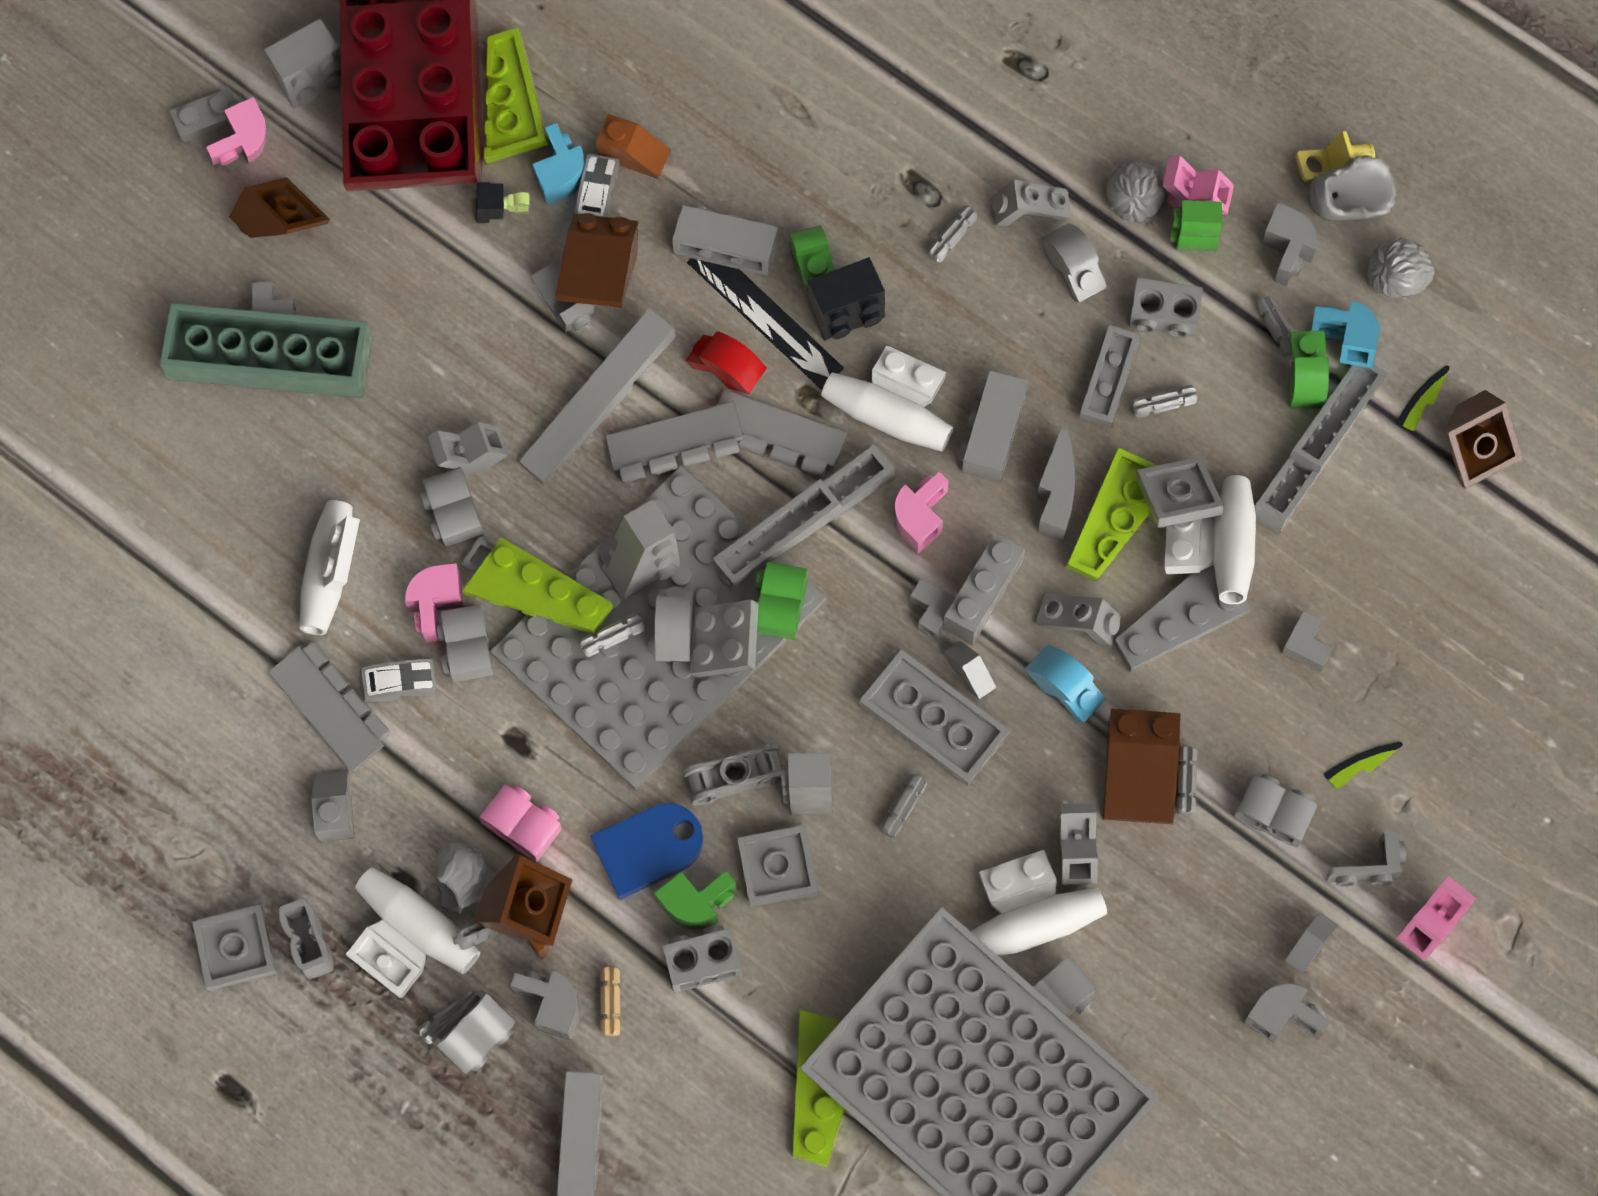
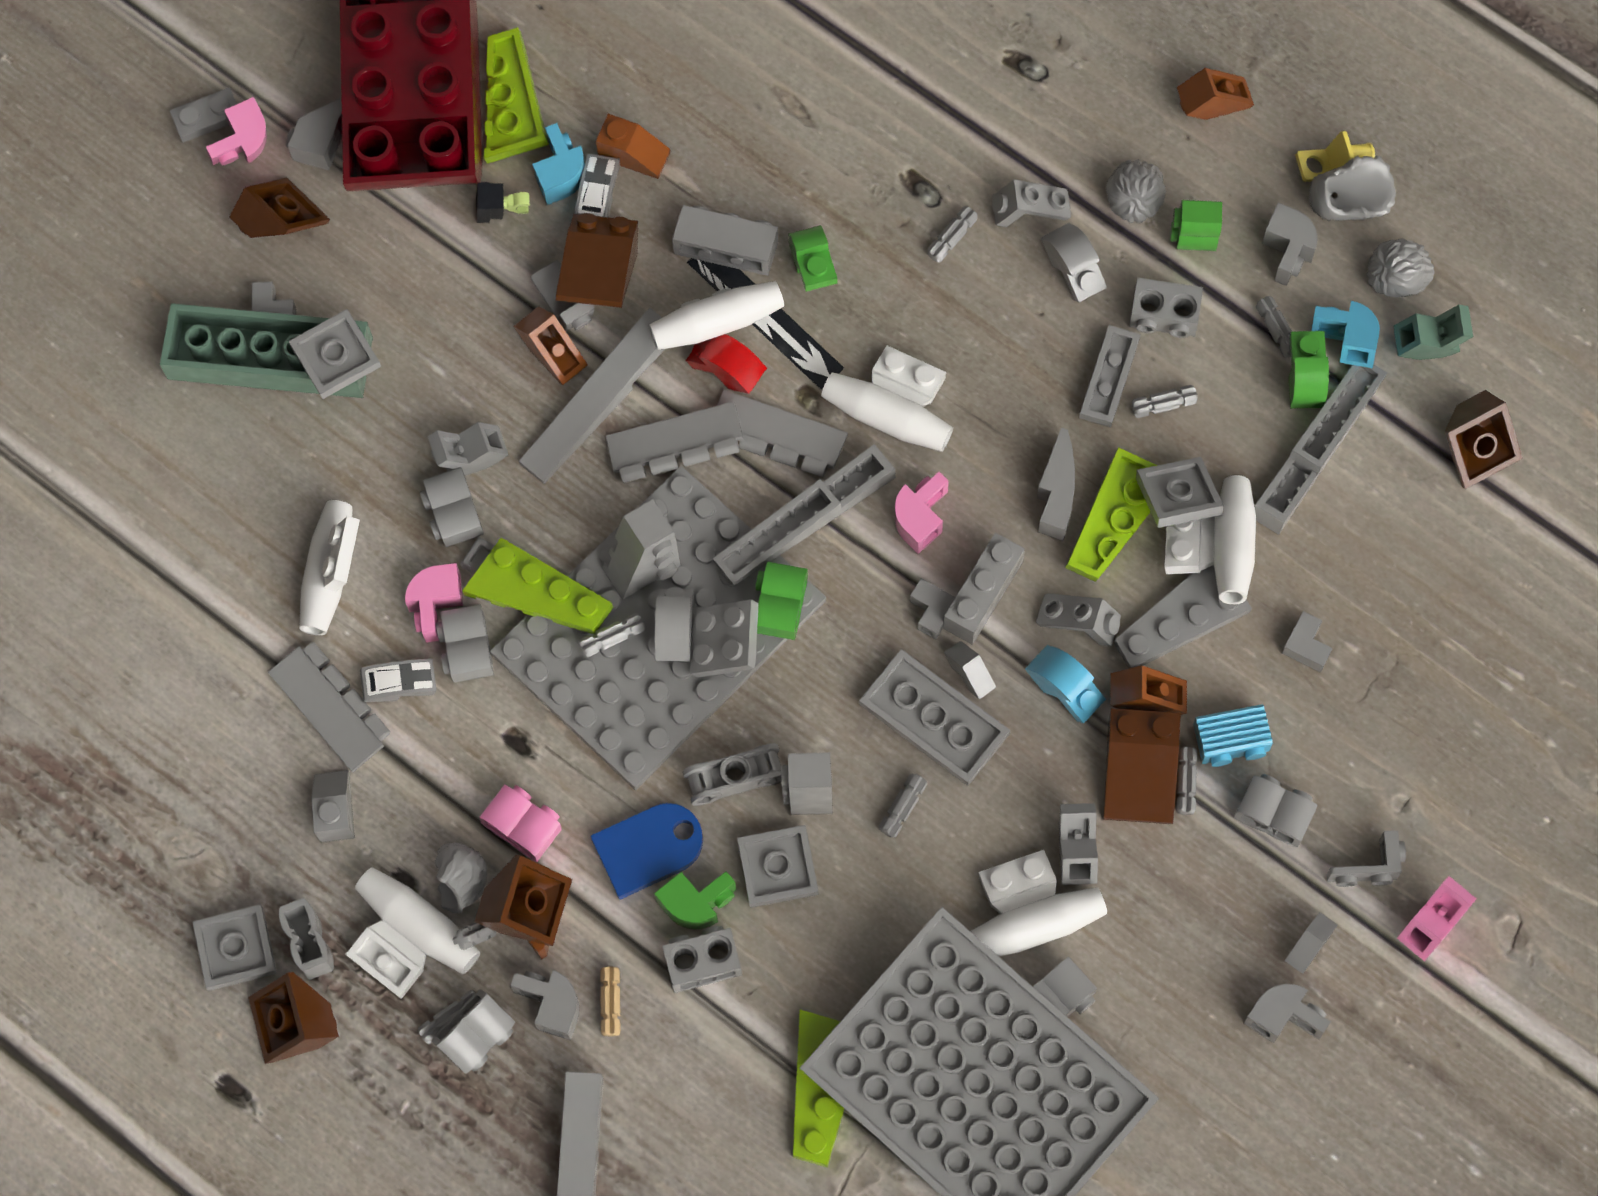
light grey brick [264,18,341,109] -> none
black brick [808,257,885,341] -> none
light grey brick [958,370,1028,483] -> none
bright pink brick [1162,156,1234,215] -> none
sticker [1324,742,1403,789] -> none
sticker [1396,365,1450,431] -> none
none -> reddish brown slope [248,972,339,1064]
none -> light grey slope [286,98,342,170]
none -> light grey plate [289,309,381,399]
none -> dark orange slope [513,306,588,385]
none -> white plate [649,281,784,350]
none -> dark orange slope [1110,665,1187,715]
none -> dark orange slope [1176,68,1254,120]
none -> medium azure brick [1193,704,1273,767]
none -> sand green brick [1393,304,1474,360]

